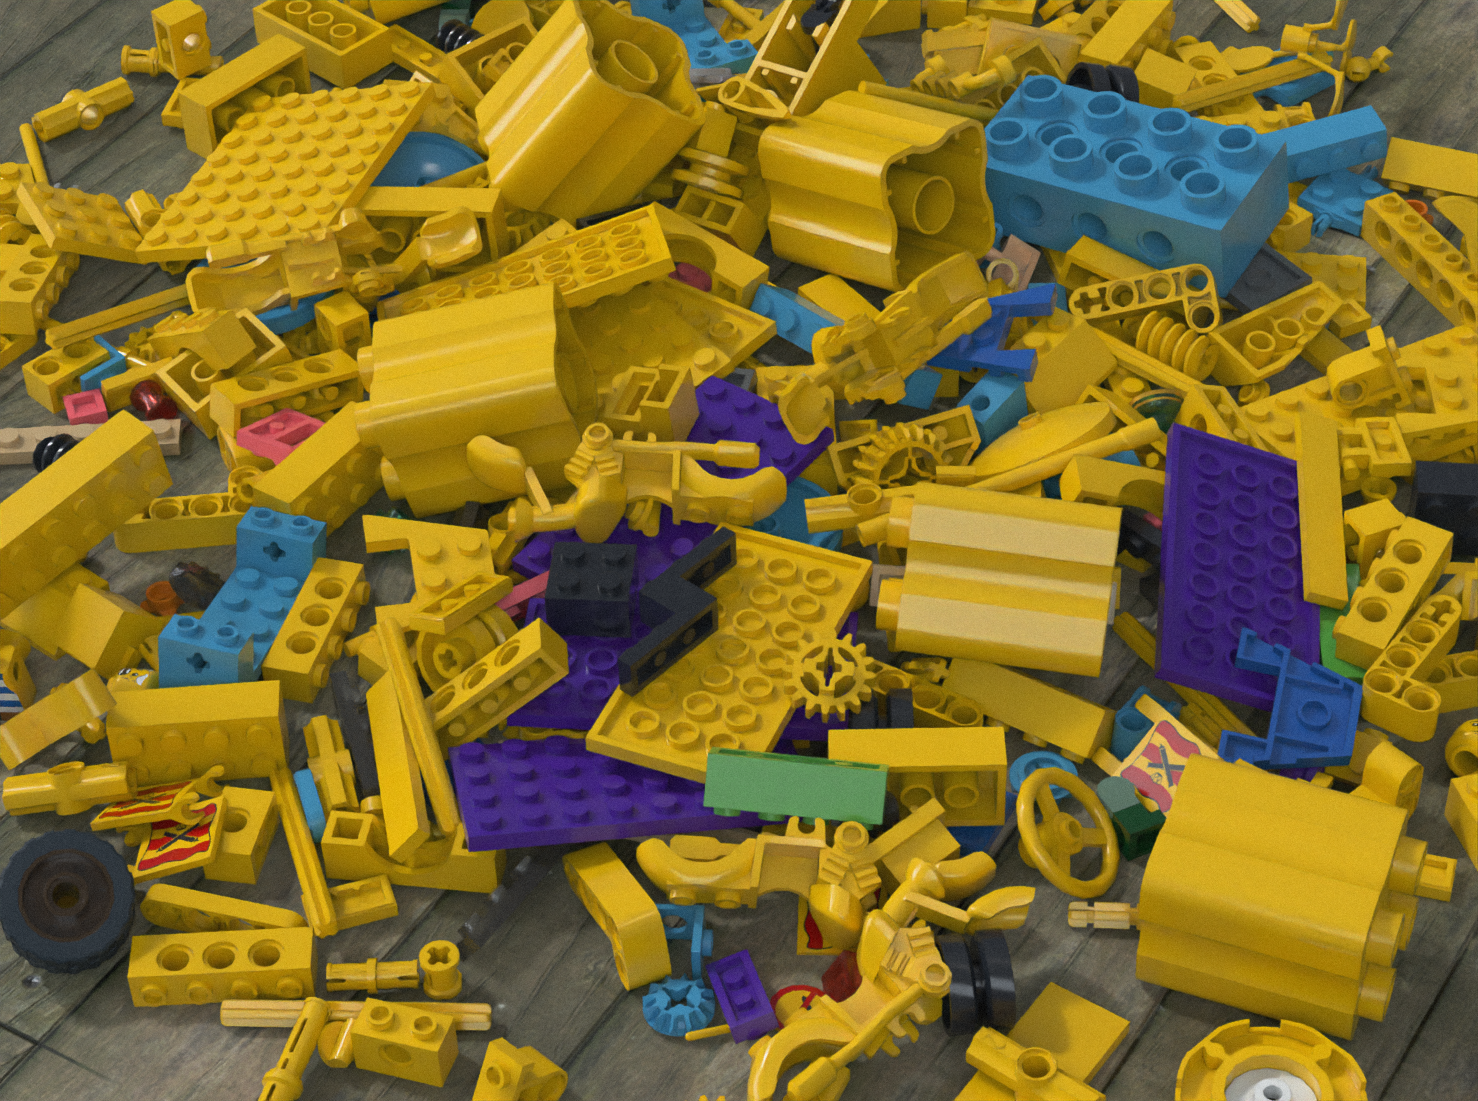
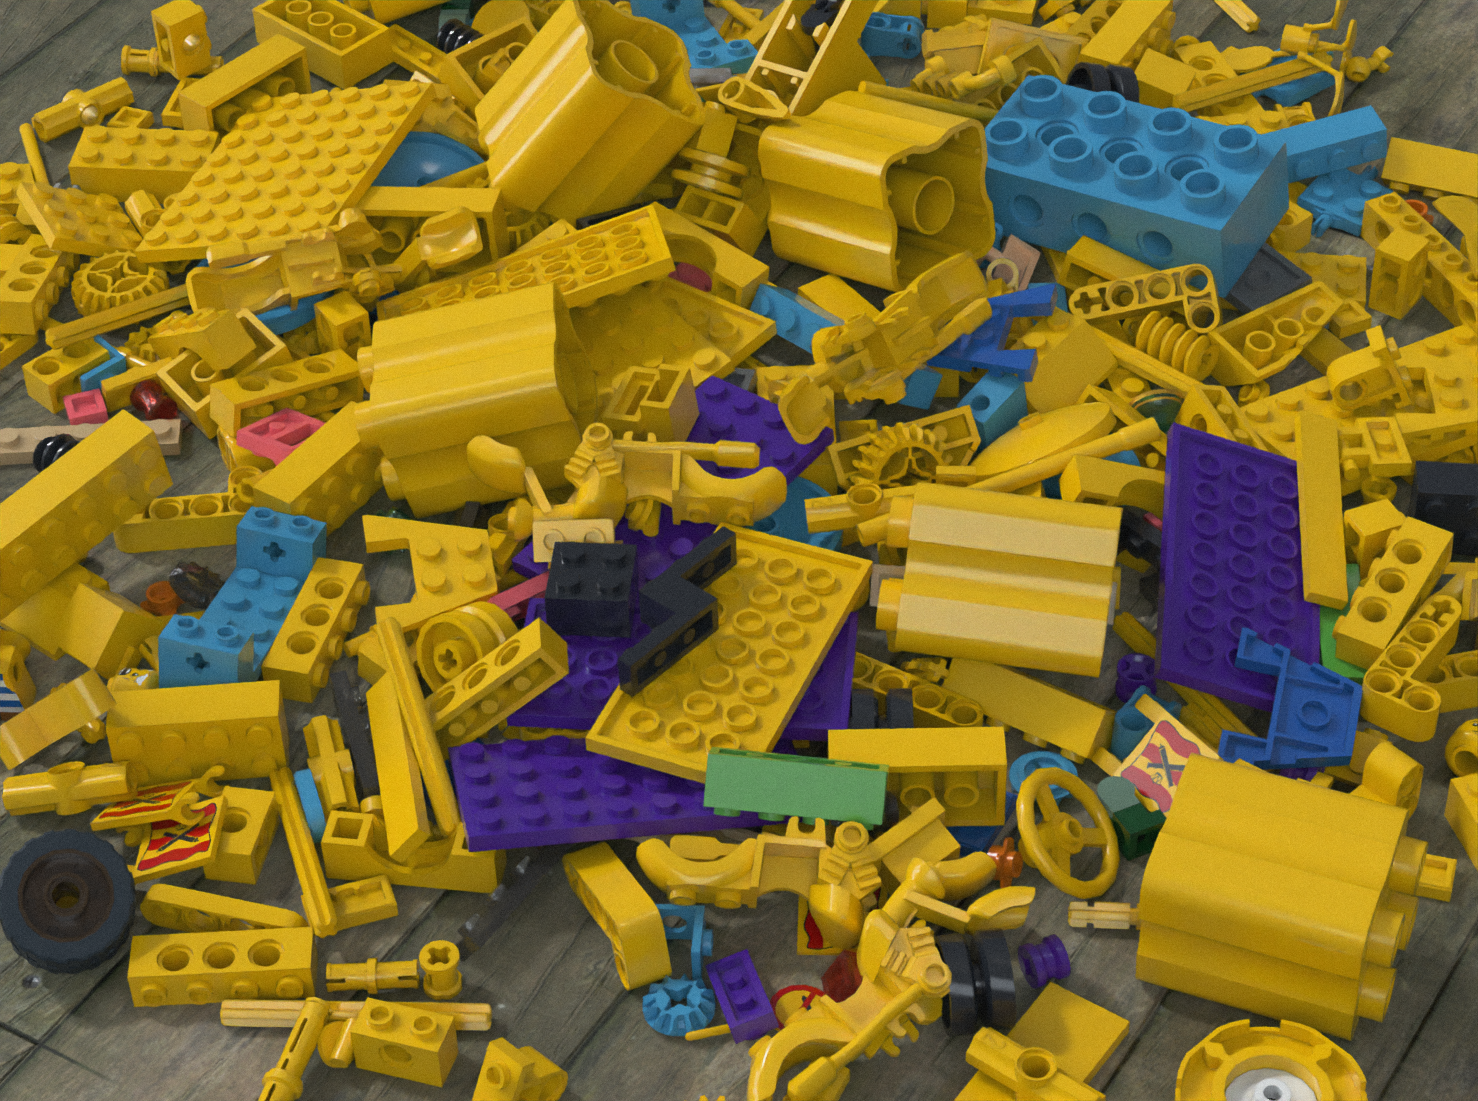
yellow tile [408,571,513,635] -> none
yellow gear [782,629,876,723] -> none
none -> yellow brick [68,125,221,204]
none -> yellow gear [71,249,170,328]
none -> yellow tile [107,106,154,129]
none -> yellow bracket [532,518,623,569]
none -> dark azure piece [860,12,925,59]
none -> orange plate [987,837,1023,888]
none -> dark purple wheel [1018,934,1071,989]
none -> dark purple wheel [1115,653,1157,704]
none -> yellow brick [1368,227,1430,320]

